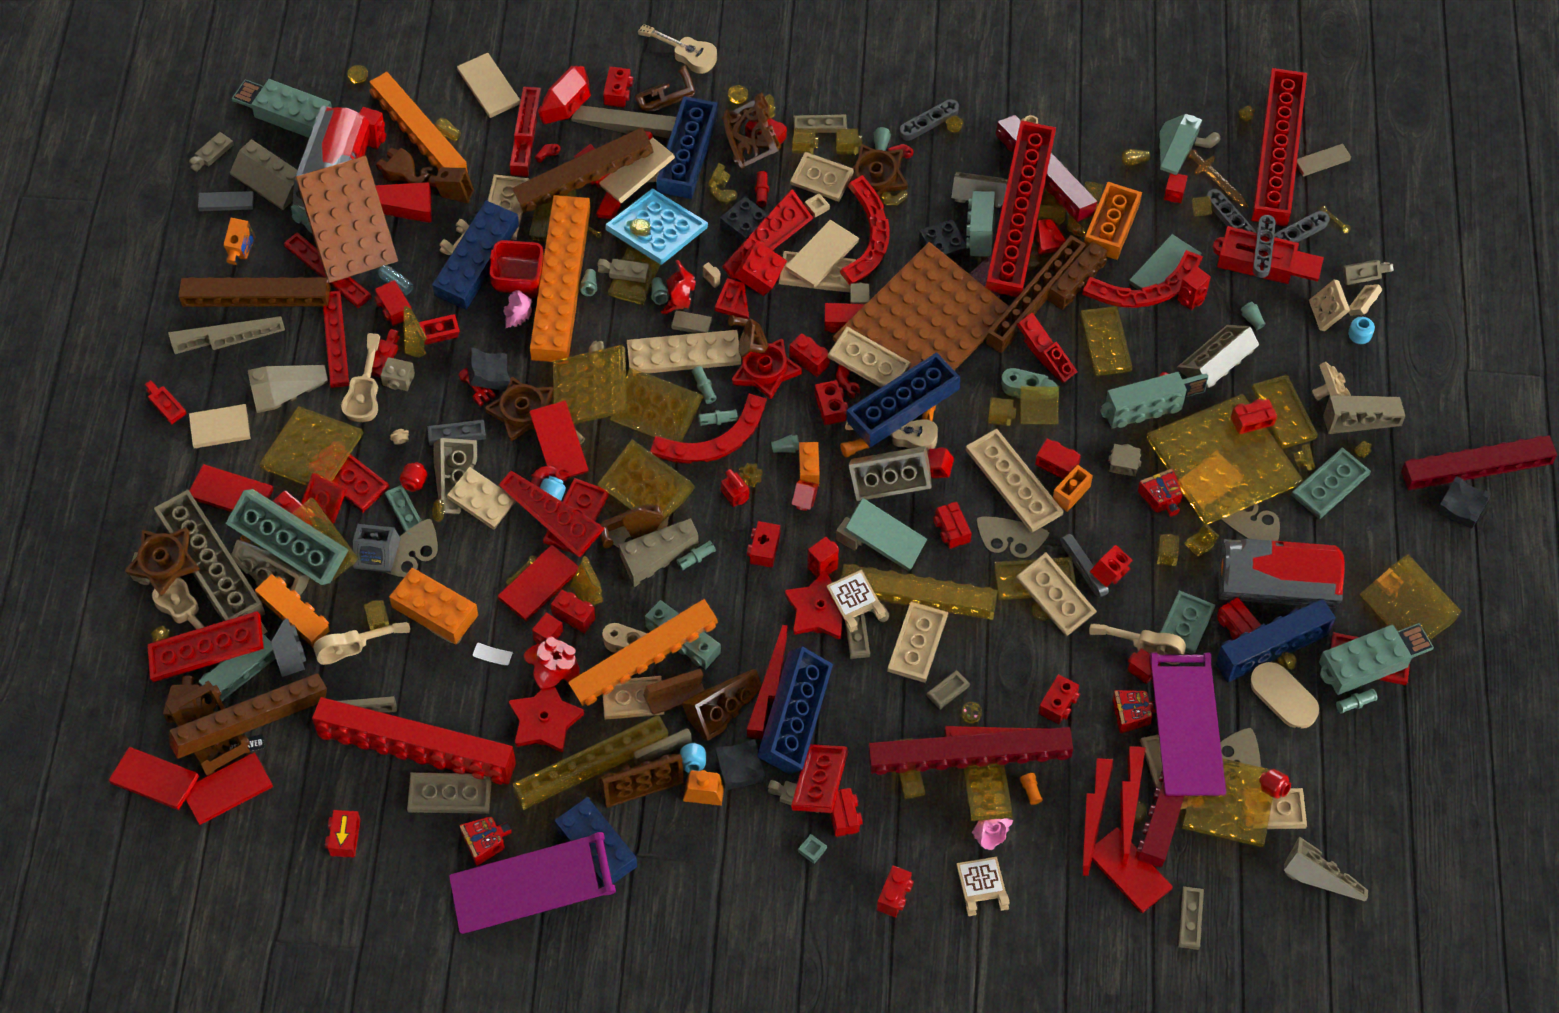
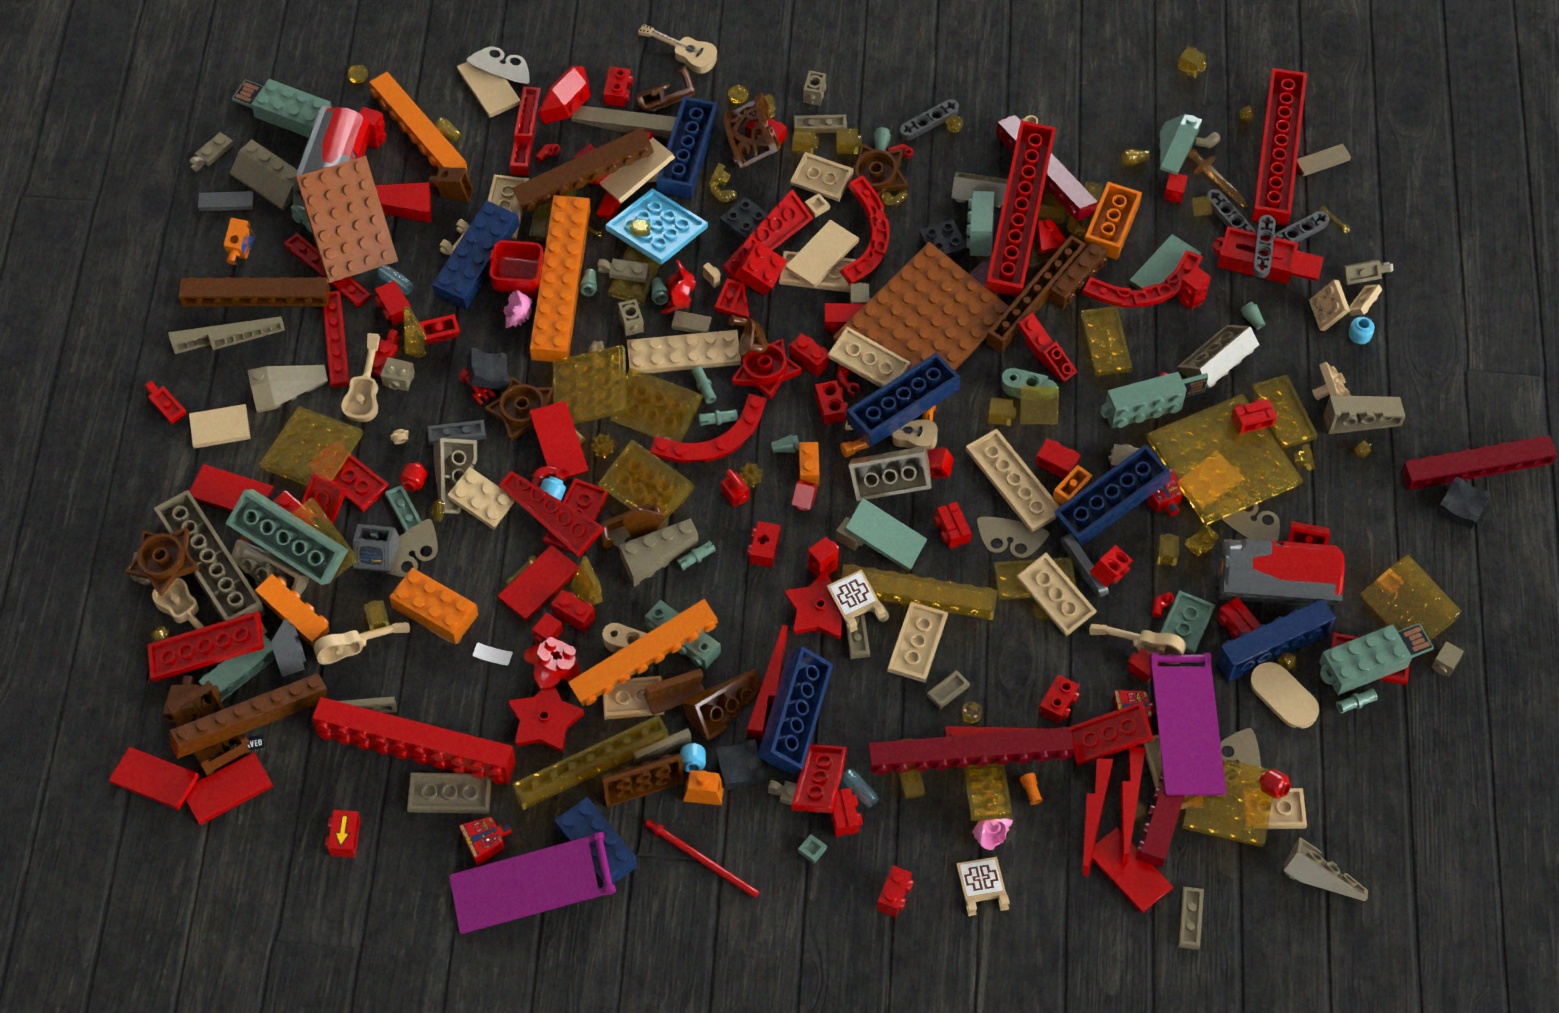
reddish brown hips [376,147,433,184] -> none
red pin [755,171,769,207] -> none
sand green tile [1291,448,1371,519] -> none
none -> piece [467,47,530,84]
none -> clear yellow gear [591,433,614,458]
none -> dark tan head [618,299,644,336]
none -> red bar [645,819,759,898]
none -> dark tan head [803,70,827,106]
none -> clear light blue piece [842,769,879,808]
none -> dark blue brick [1054,444,1171,547]
none -> red tile [1070,701,1154,766]
none -> red arm [1152,592,1174,618]
none -> clear yellow brick [1178,46,1207,77]
none -> red brick [1287,521,1330,545]
none -> dark tan brick [1431,641,1464,677]

